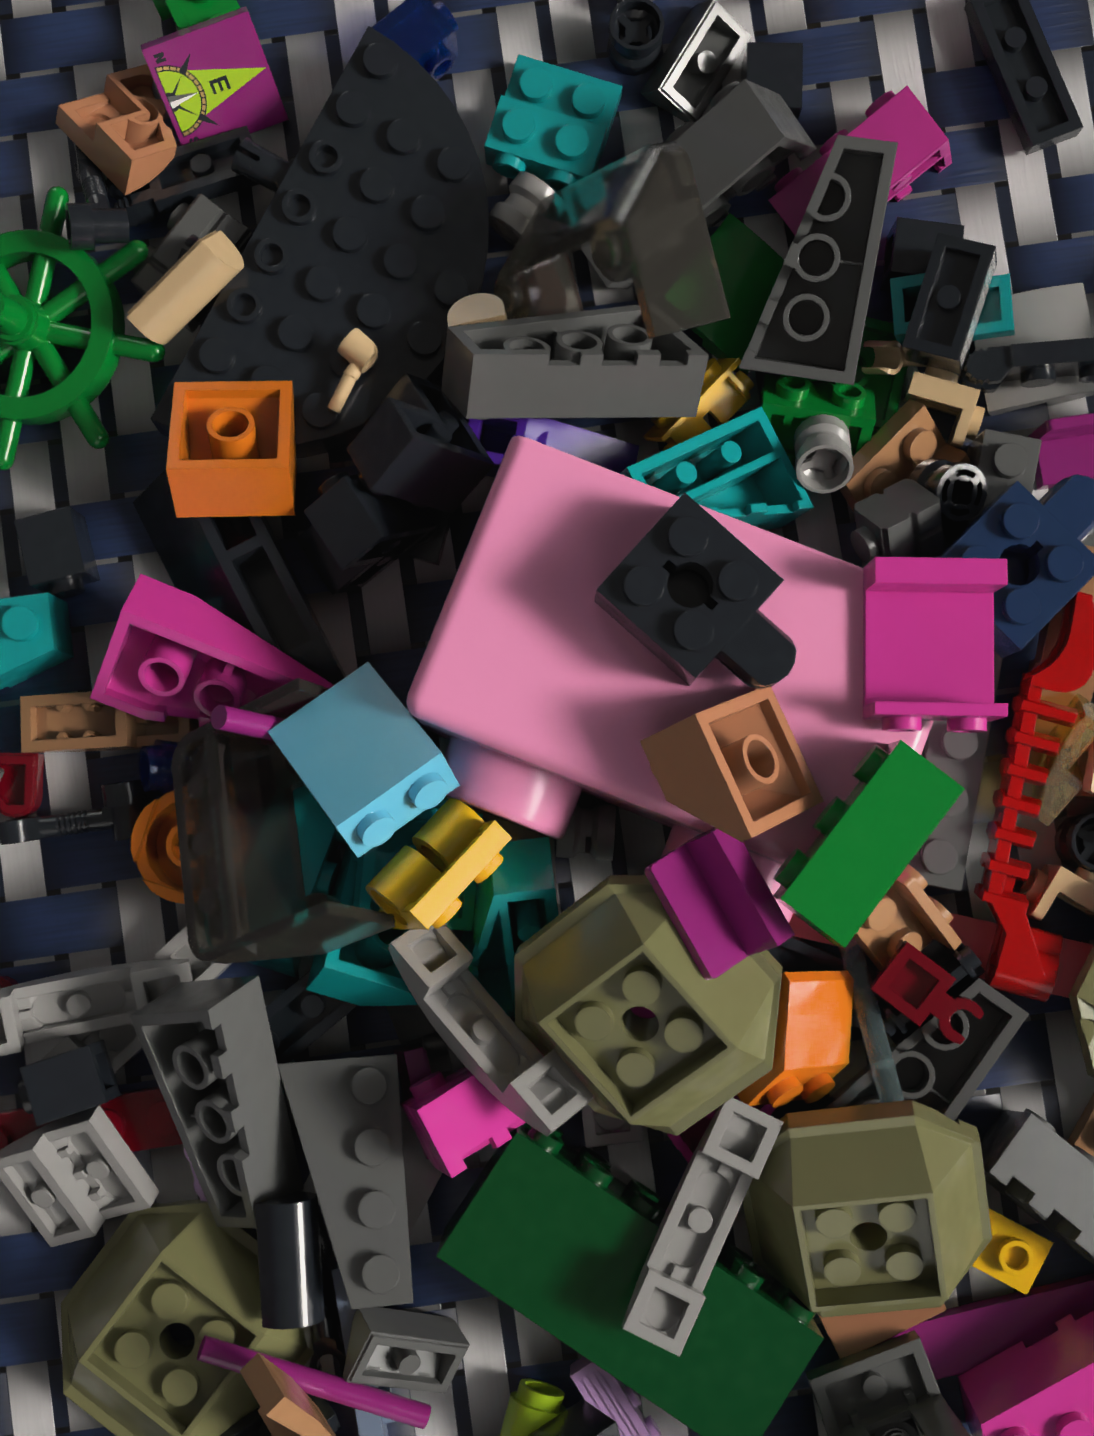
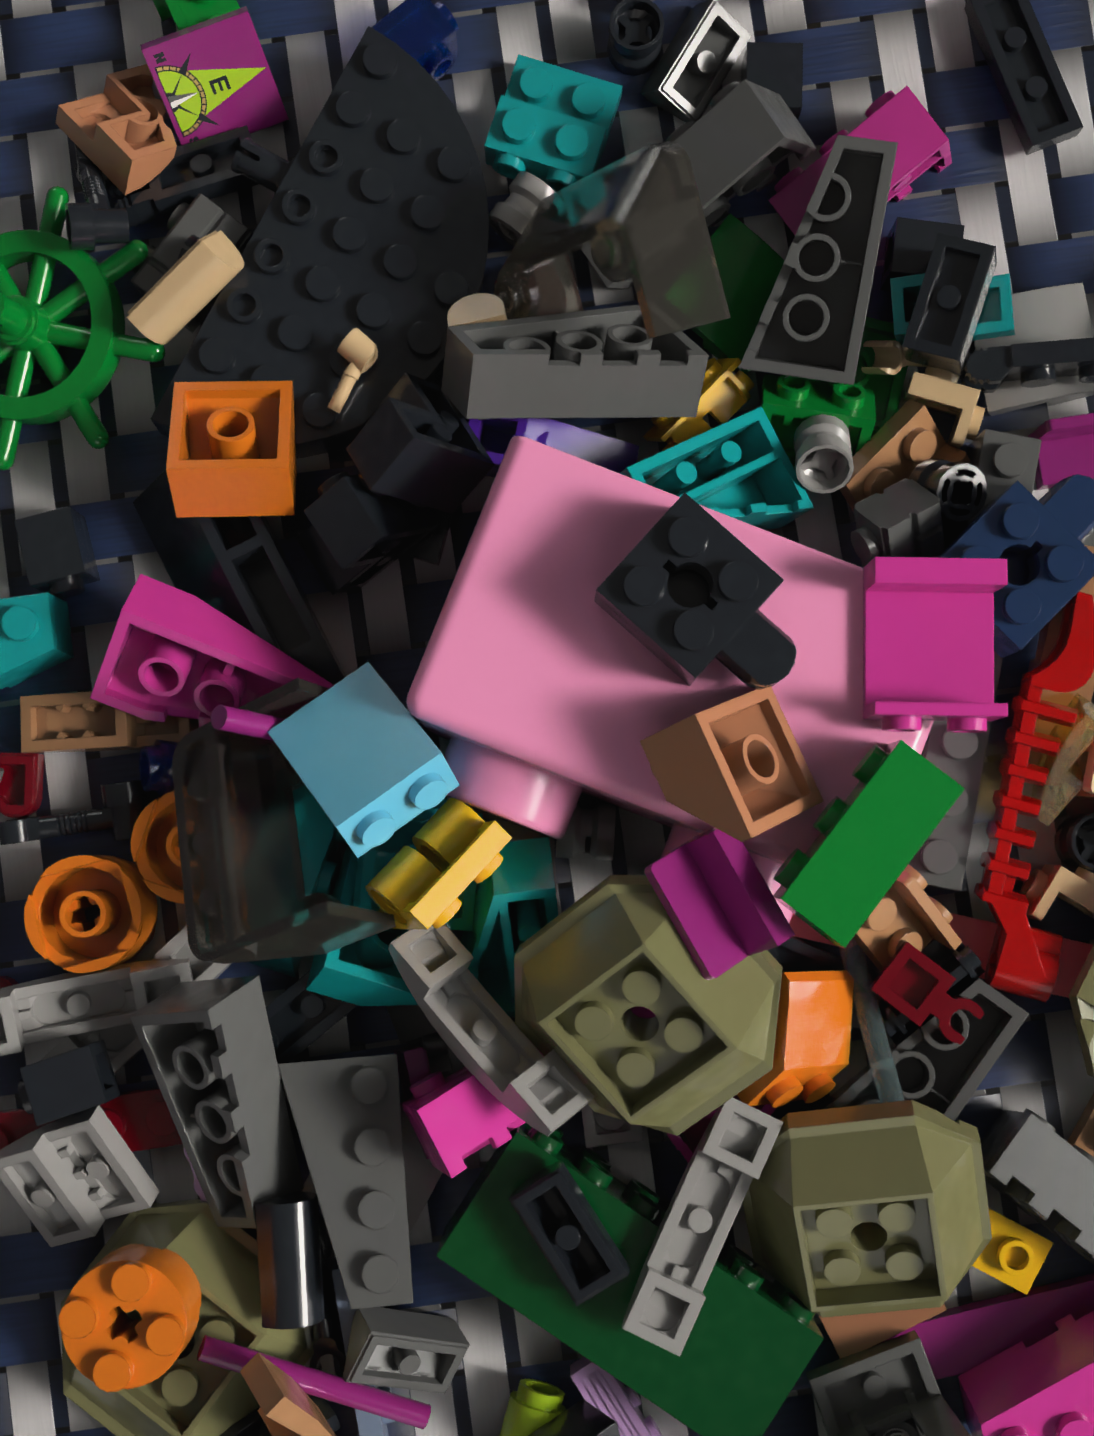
none -> orange brick [24,855,158,973]
none -> orange brick [58,1244,201,1392]
none -> black brick [509,1161,631,1306]

